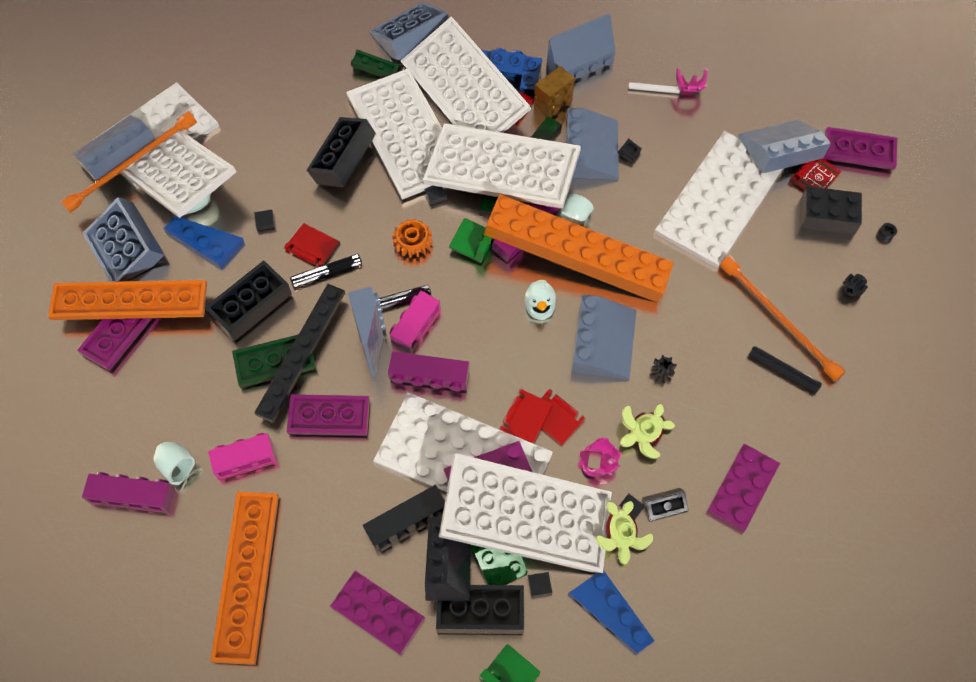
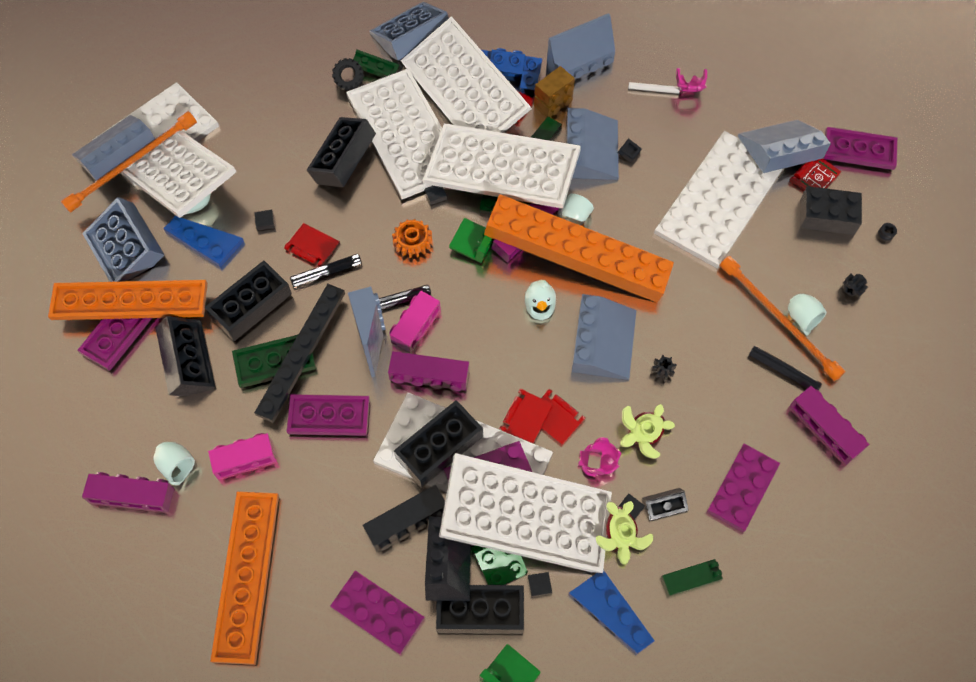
none -> black slope [155,316,215,397]
none -> black tyre [332,58,364,91]
none -> black brick [394,400,483,488]
none -> dark green hinge [661,559,723,597]
none -> light aqua piece [787,294,827,336]
none -> magenta brick [789,386,870,465]

